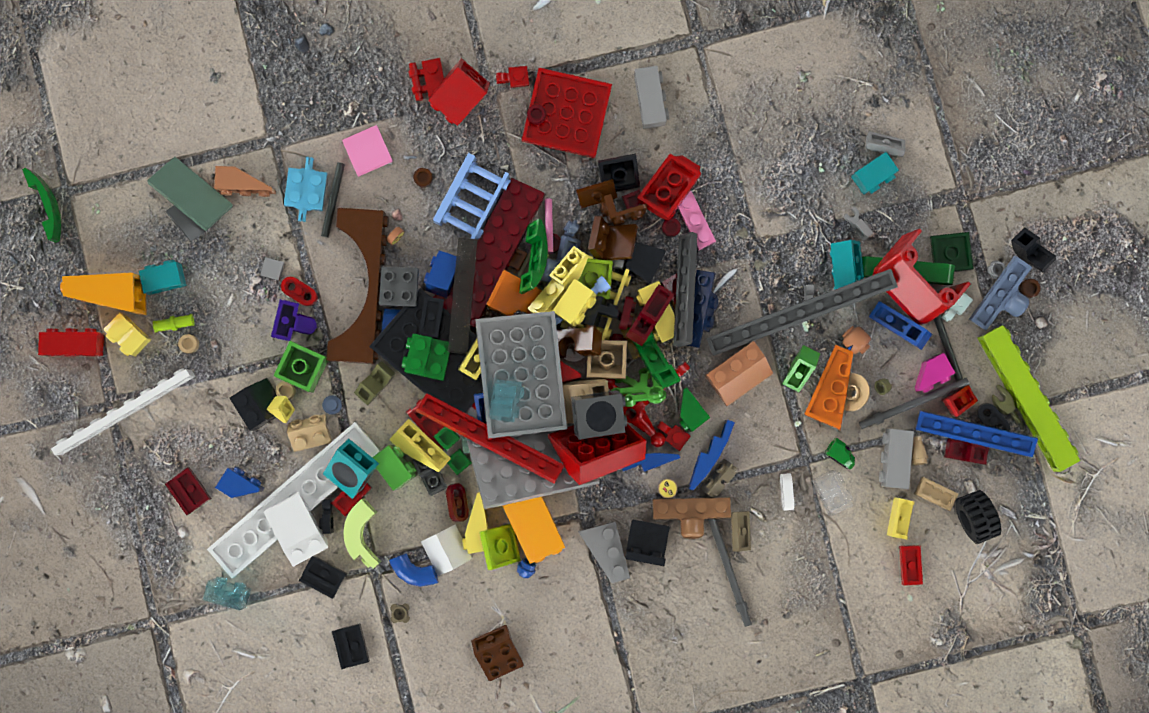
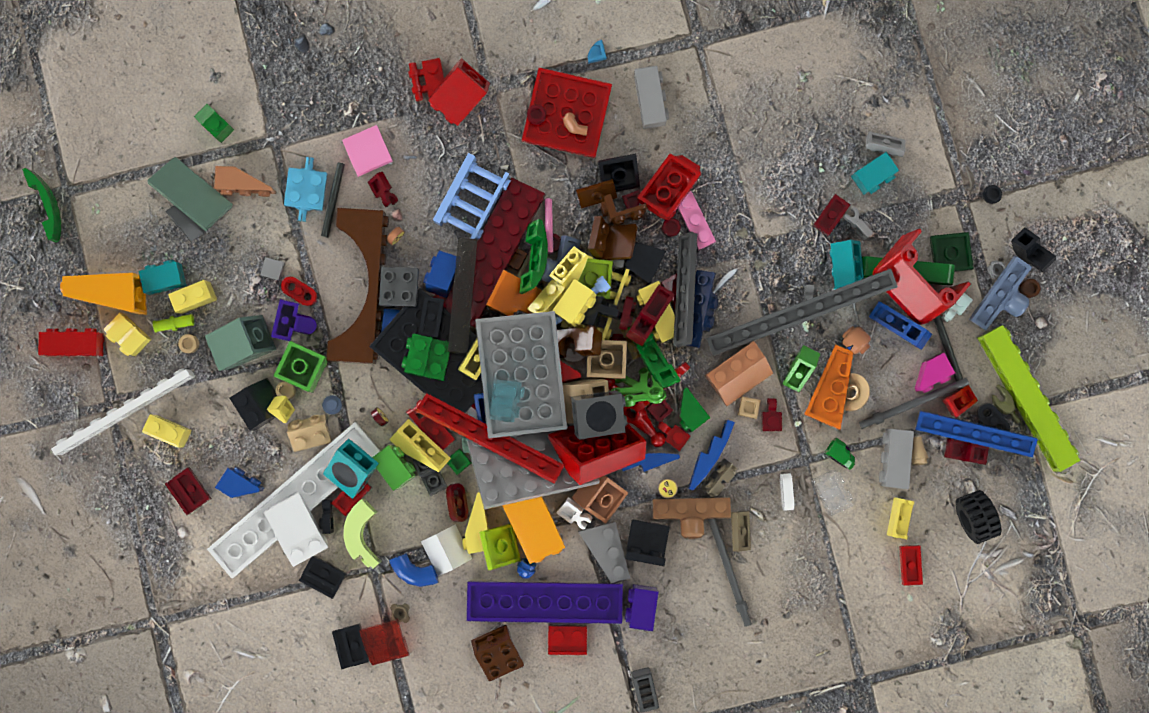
clear light blue brick [202,576,251,610] -> none
olive slope [354,361,396,406] -> none
reddish brown tile [413,168,433,188] -> none
green tile [433,427,461,451] -> none
red plate [496,66,529,88] -> none
sand blue plate [563,219,580,237] -> none
olive hinge [874,378,892,395] -> none
tan plate [914,477,958,511] -> none
none -> light yellow brick [142,414,191,448]
none -> light yellow brick [168,280,217,314]
none -> green slope [194,104,234,143]
none -> sand green slope [205,315,277,371]
none -> clear red slope [359,619,410,665]
none -> dark red plate [368,171,398,207]
none -> dark red tile [371,407,389,427]
none -> dark purple plate [467,581,623,624]
none -> red plate [548,625,587,655]
none -> white plate [556,497,593,530]
none -> nougat arm [563,113,588,136]
none -> nougat slope [571,475,628,524]
none -> dark azure tile [588,40,607,64]
none -> dark purple brick [625,584,659,631]
none -> dark grey slope [631,667,659,713]
none -> dark red plate [645,400,673,423]
none -> tan tile [737,396,761,419]
none -> dark red plate [762,398,782,431]
none -> dark red plate [812,194,851,236]
none -> black plate [982,185,1002,204]

